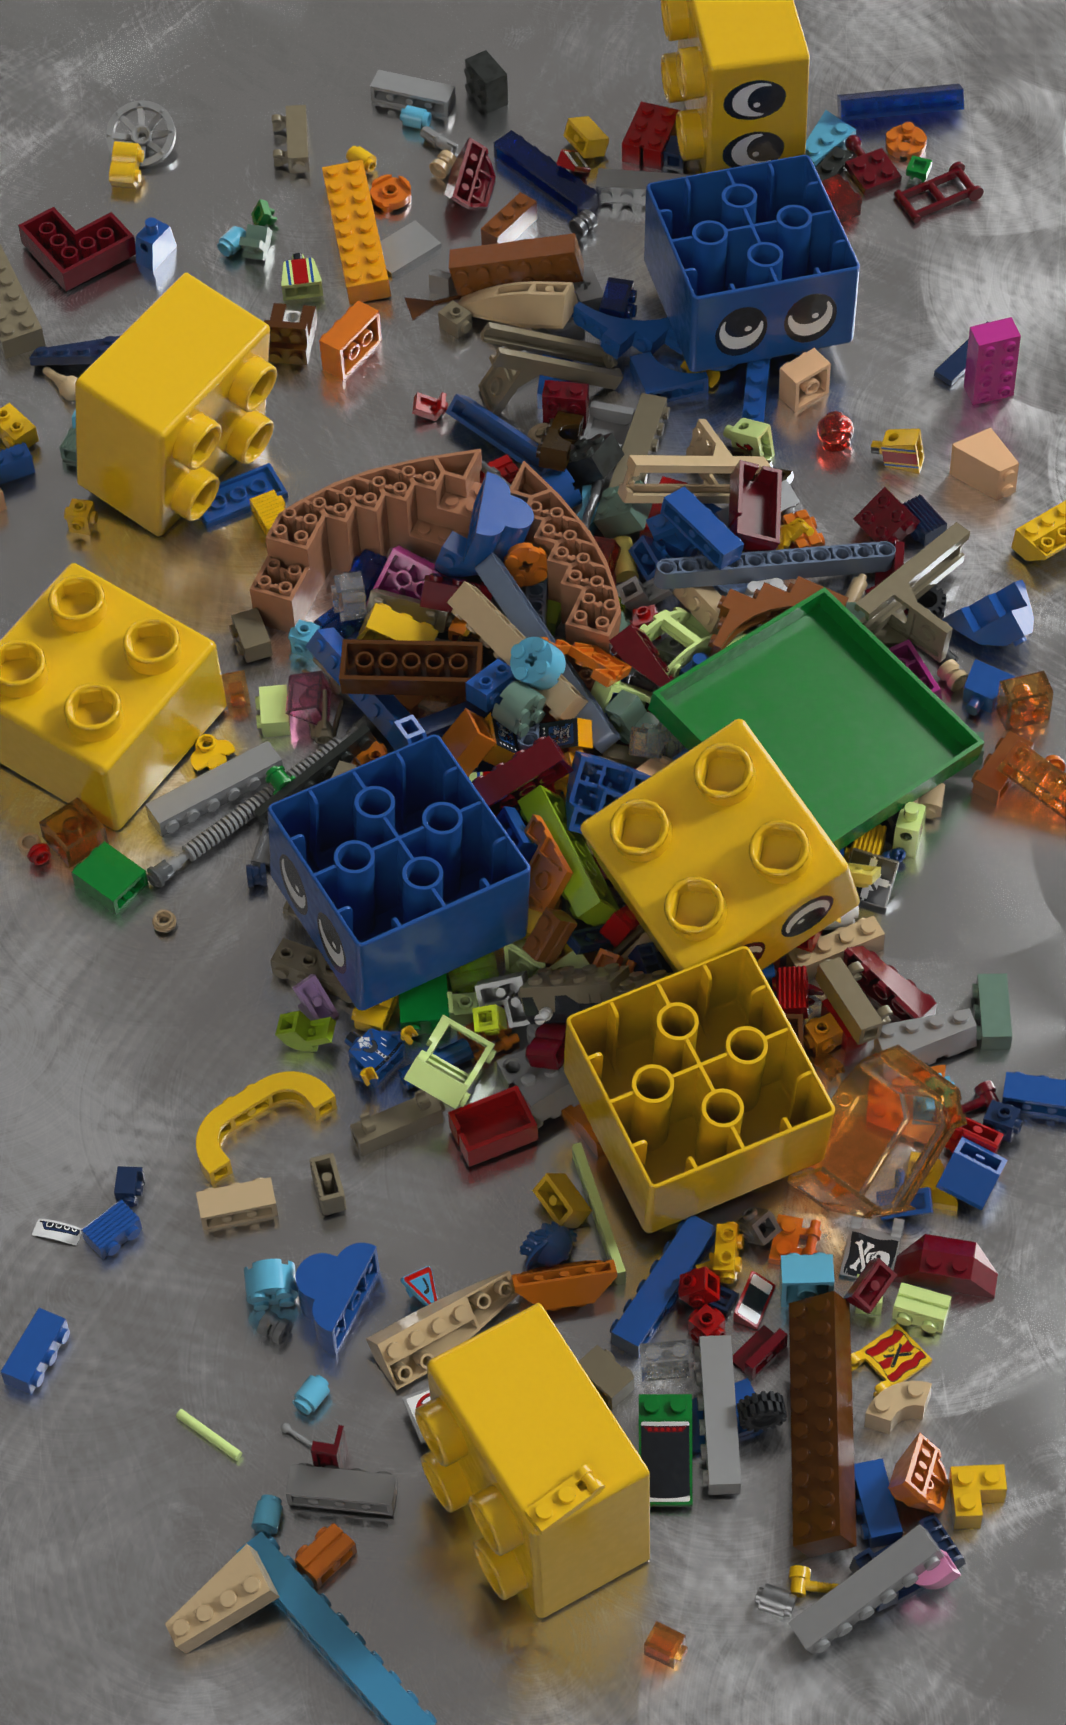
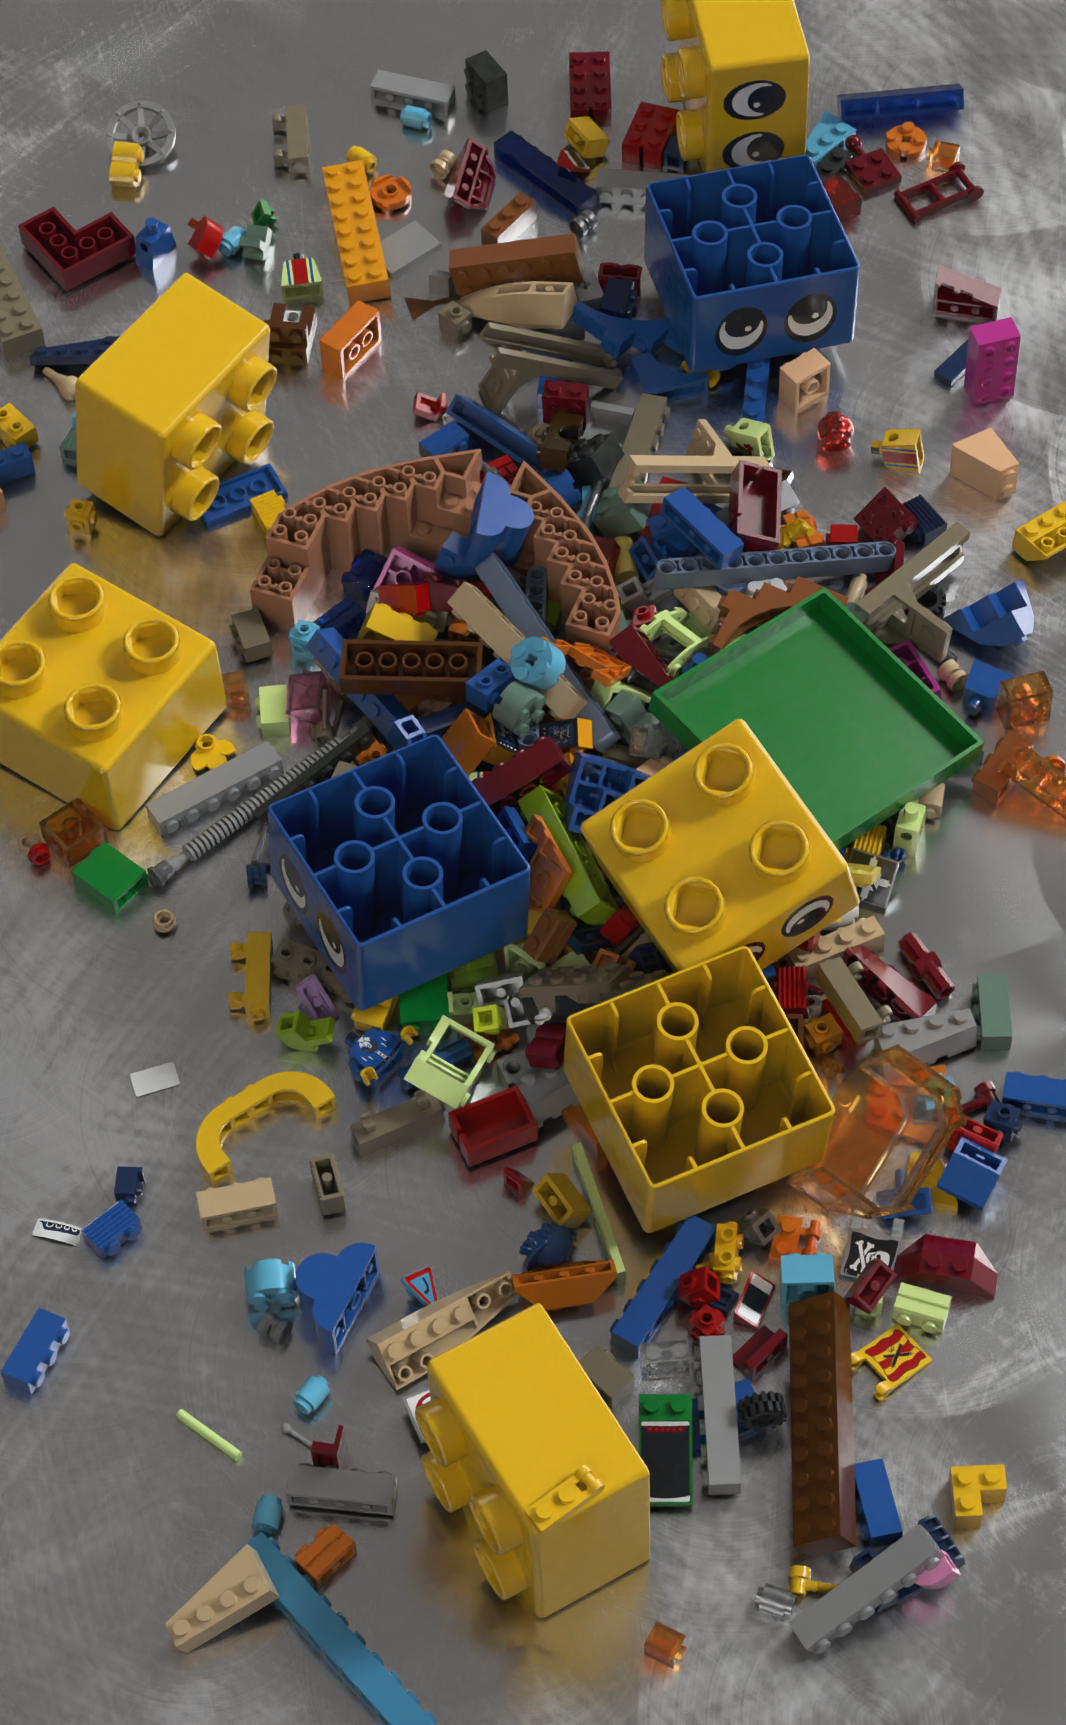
green brick [265,765,296,795] -> none
clear brick [331,571,367,622] -> none
light grey axle [420,126,458,154] -> none
orange plate [503,542,548,587] -> none
tan brick [864,1381,932,1435] -> none
orange wedge [888,1433,949,1514] -> none
green tile [906,155,932,183] -> none
none -> white sticker [130,1062,180,1097]
none -> red brick [187,215,223,259]
none -> yellow brick [228,931,273,1020]
none -> red brick [378,583,431,617]
none -> blue brick [418,420,470,457]
none -> red slope [503,1167,534,1196]
none -> dark red piece [569,51,612,127]
none -> dark red brick [598,262,642,298]
none -> red brick [825,524,858,546]
none -> dark red piece [897,932,955,1000]
none -> clear orange brick [927,140,960,173]
none -> wedge [932,265,1002,321]

